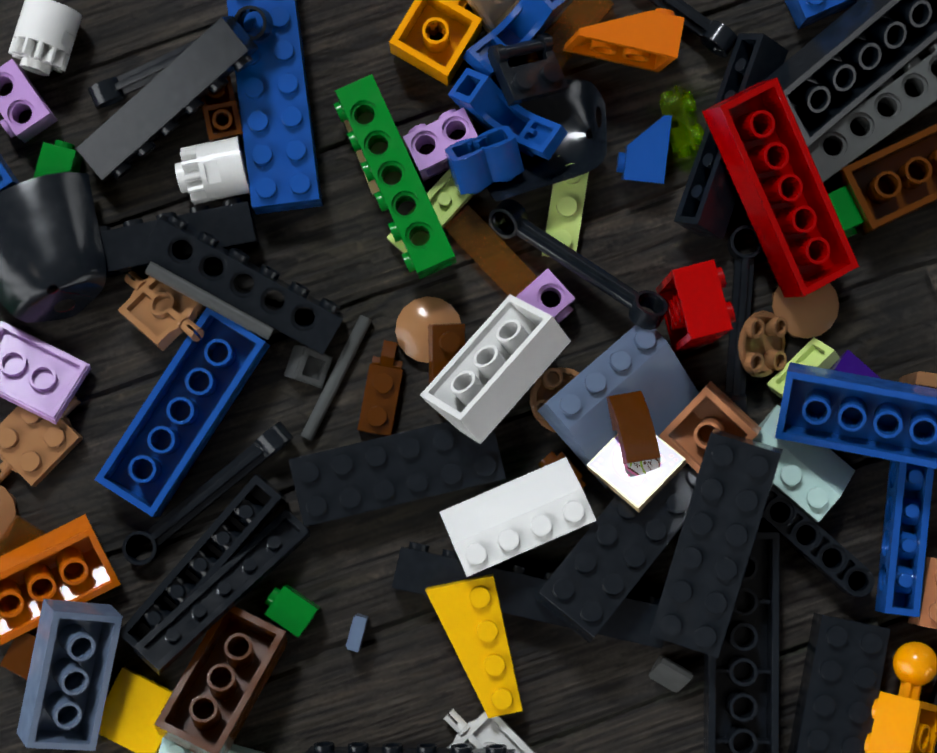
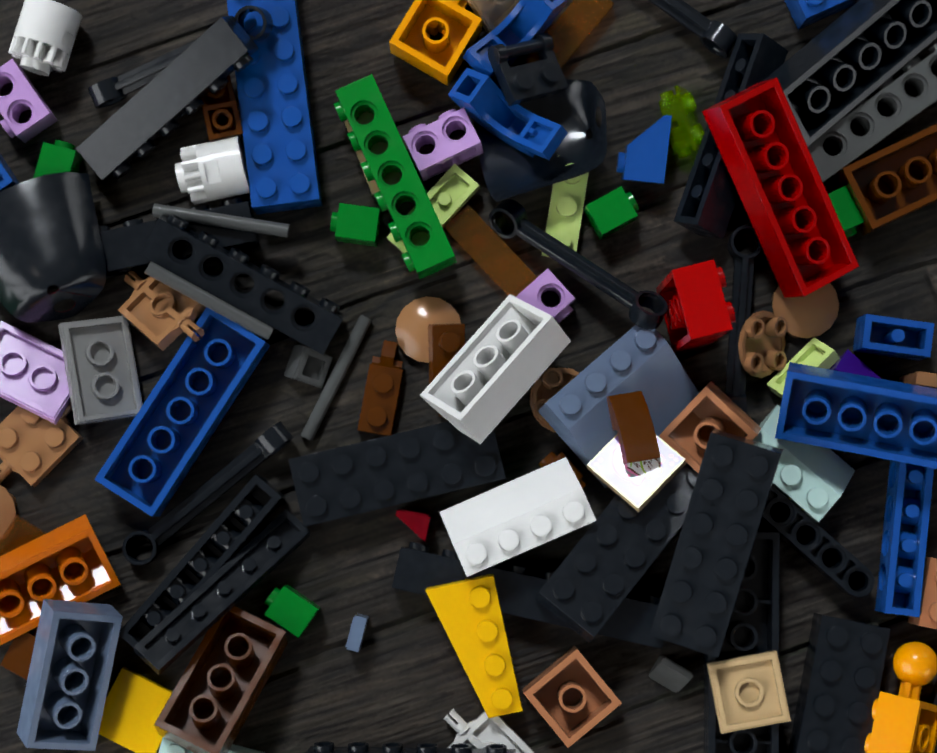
blue brick [445,126,524,195] -> none
orange slope [563,8,685,73] -> none
none -> light grey tile [58,316,143,425]
none -> dark grey bar [152,203,290,238]
none -> green brick [330,203,382,247]
none -> dark red slope [396,509,431,541]
none -> nougat brick [522,645,622,748]
none -> green brick [584,186,639,240]
none -> tan tile [707,650,791,734]
none -> blue brick [853,314,935,361]

